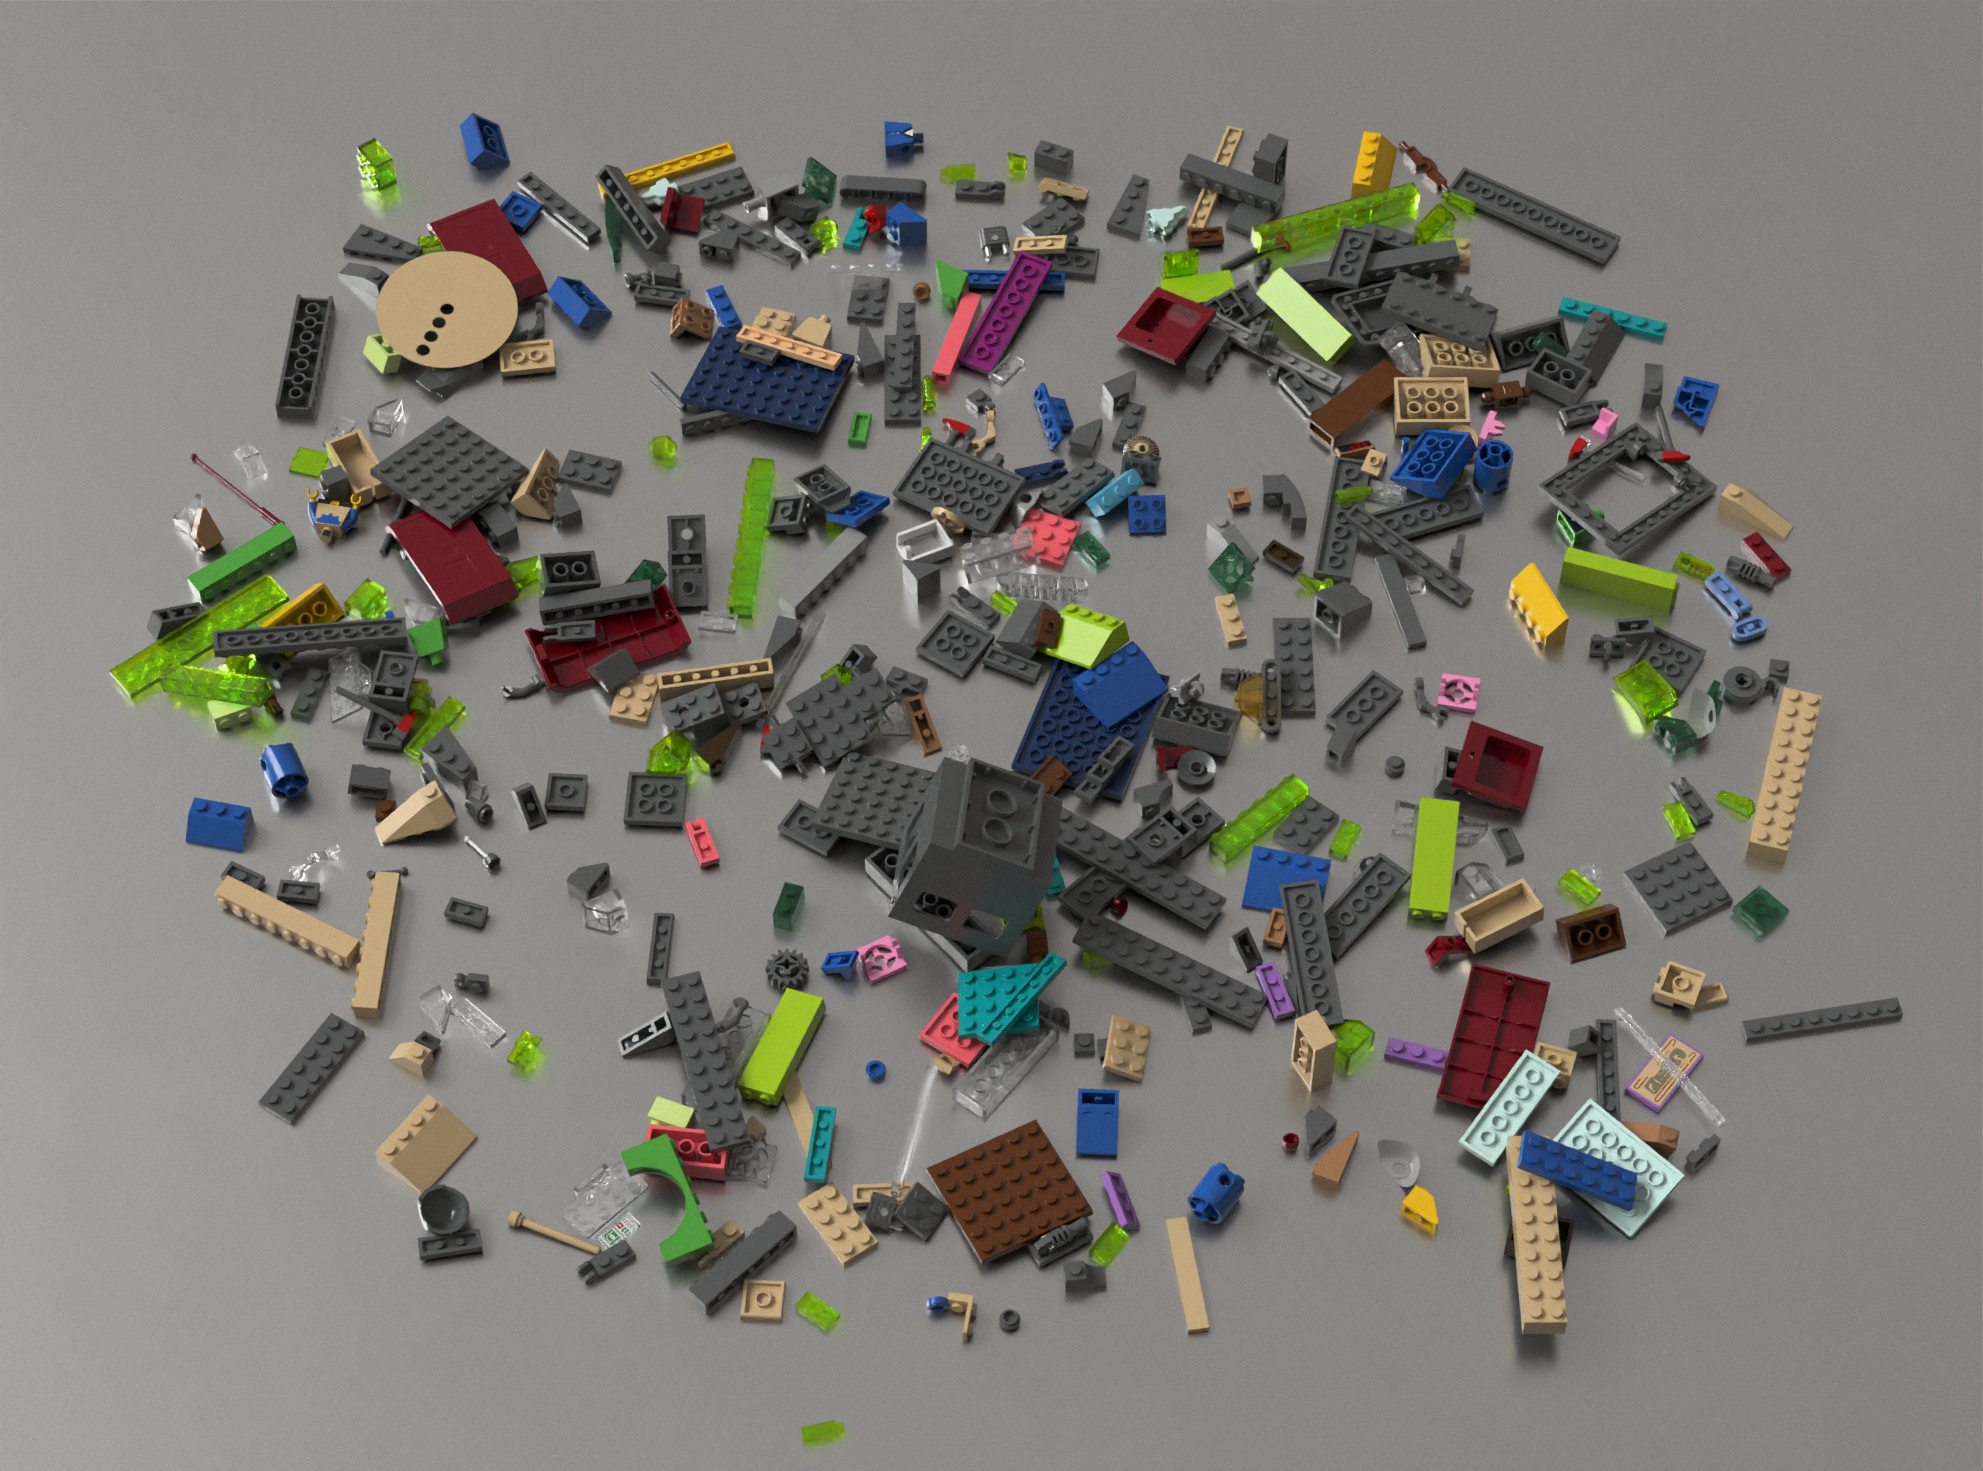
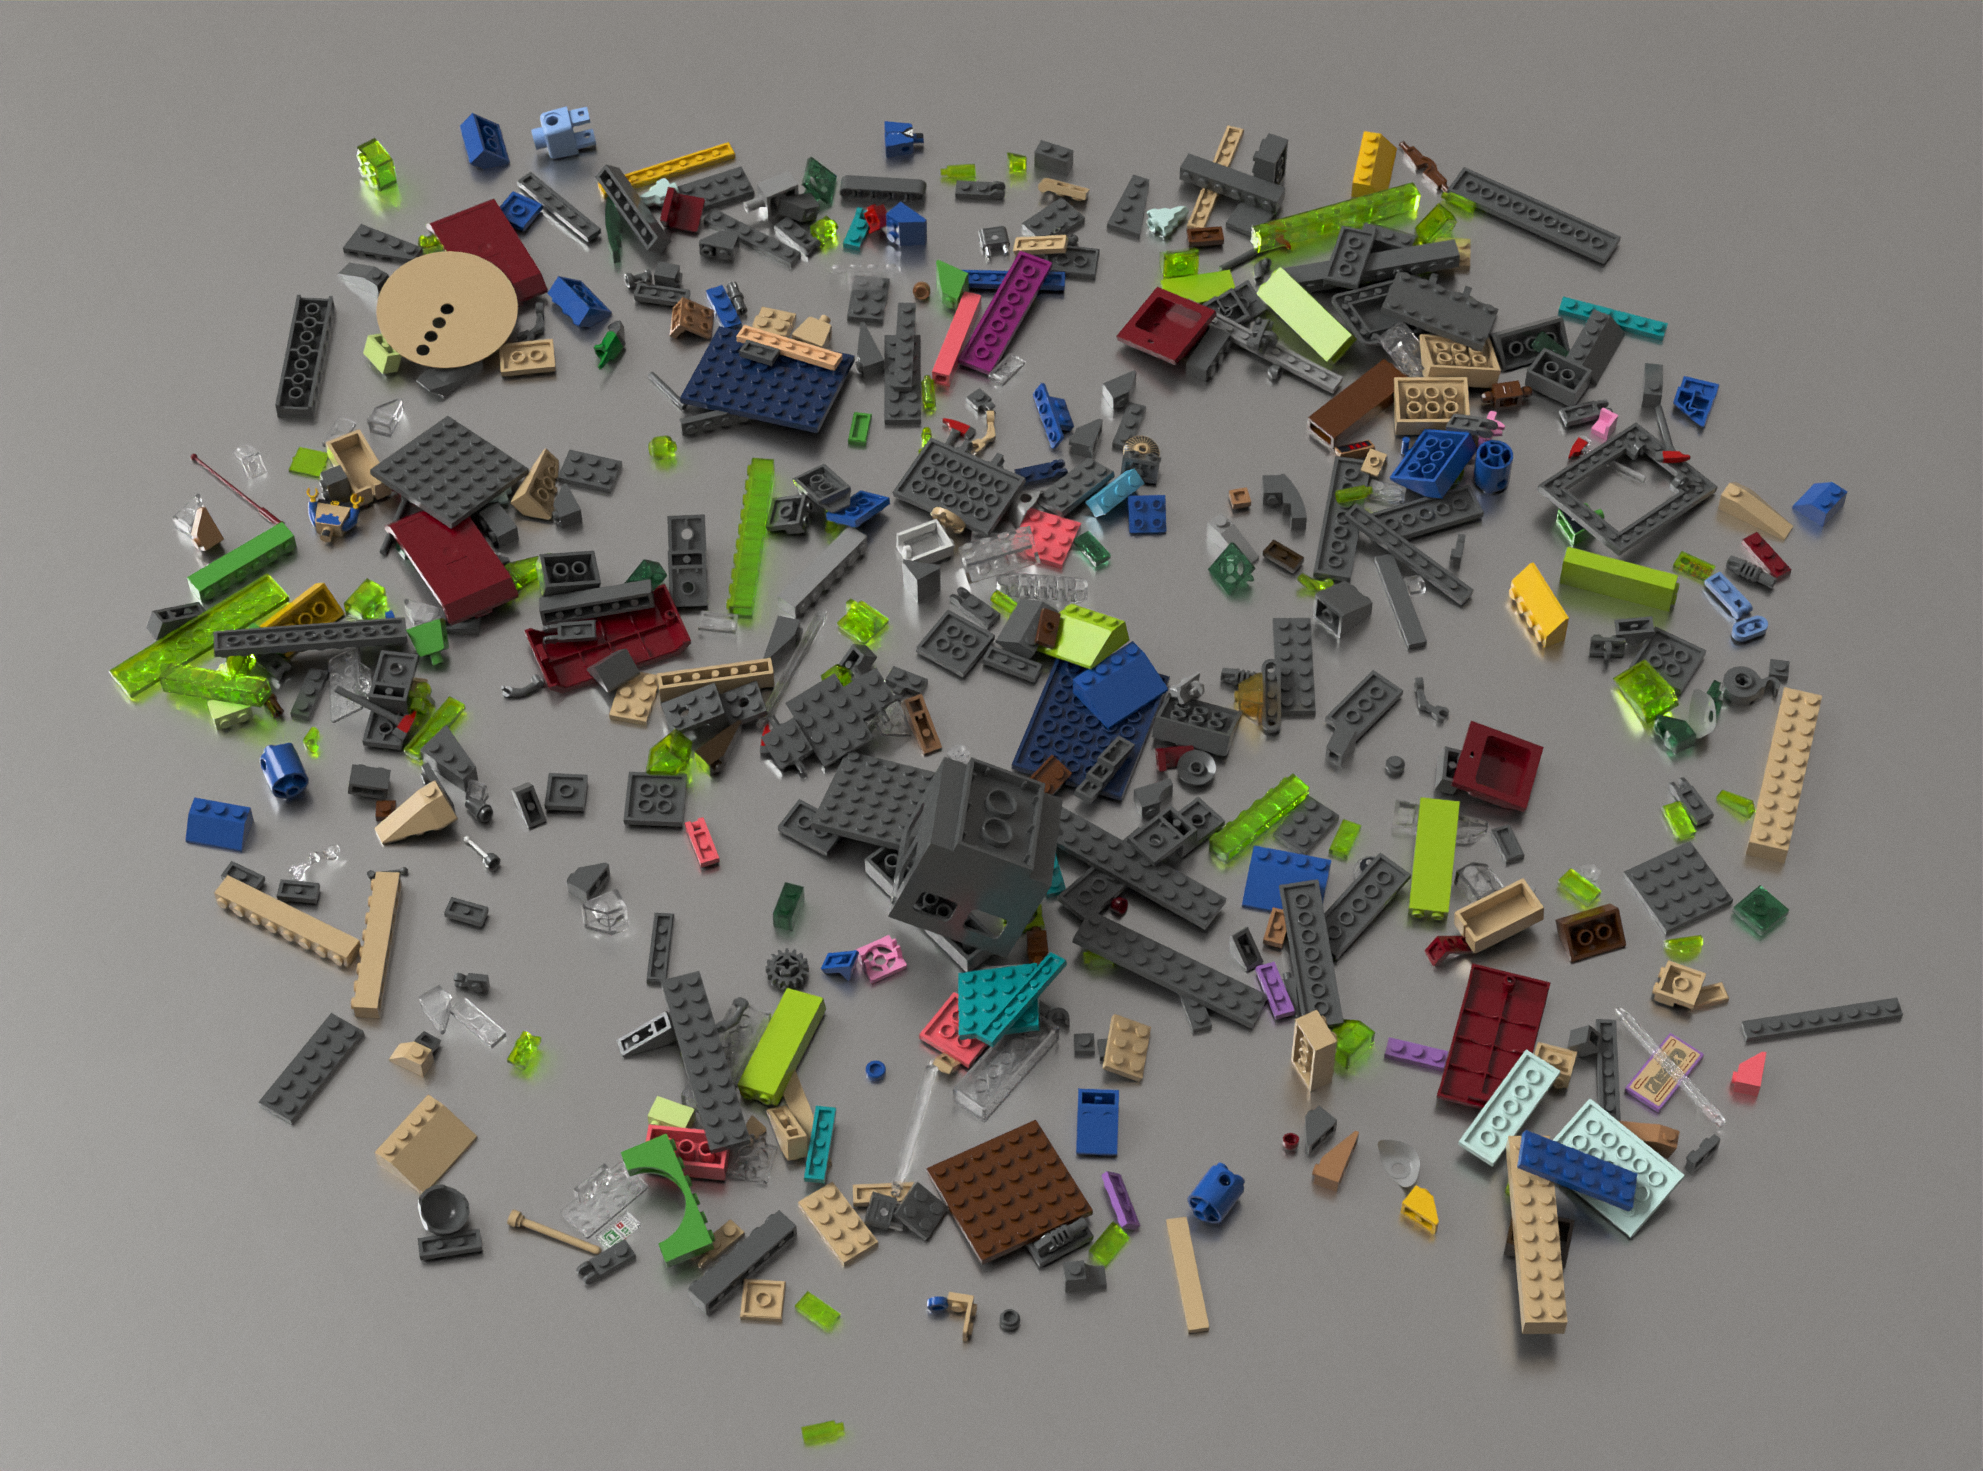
tan plate [1215,594,1247,646] -> none
dark grey plate [1279,369,1325,416] -> none
bright pink piece [1438,673,1480,713] -> none
none -> clear neon green arm [303,727,319,753]
none -> light blue piece [531,106,597,159]
none -> green animal [594,320,626,370]
none -> dark grey pin [726,282,747,315]
none -> tan slope [767,1105,807,1161]
none -> clear neon green bracket [837,598,889,645]
none -> dark grey hinge [1445,413,1498,438]
none -> clear neon green plate [1663,935,1703,952]
none -> coral slope [1731,1051,1766,1097]
none -> blue slope [1792,482,1848,527]

